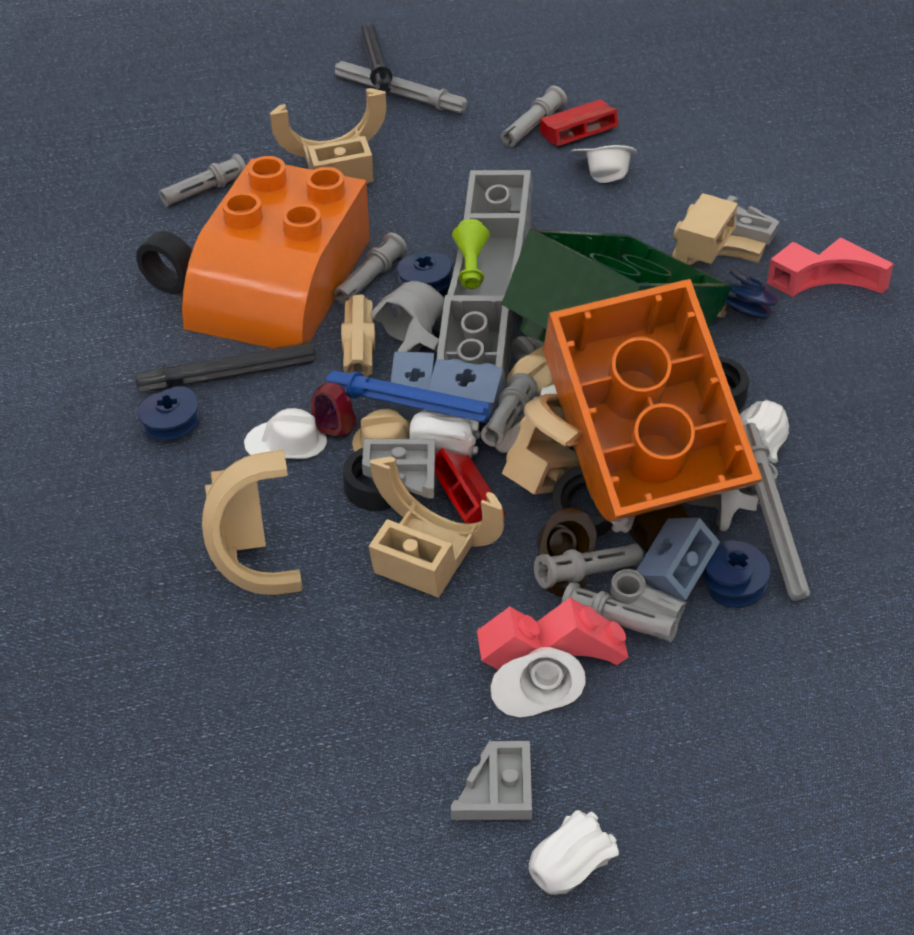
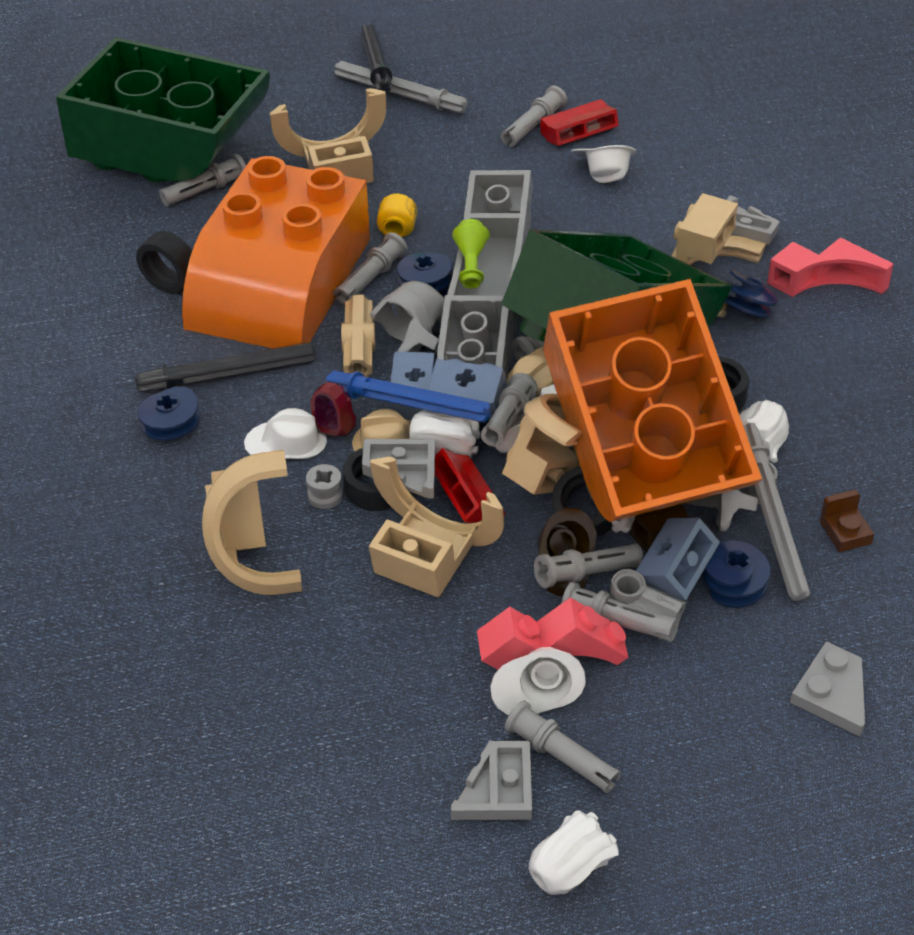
none -> dark green brick [56,37,270,182]
none -> light grey wheel [306,464,343,509]
none -> yellow head [376,193,418,237]
none -> light grey pin [504,700,621,794]
none -> light grey wing [790,641,865,737]
none -> reddish brown bracket [820,489,874,552]

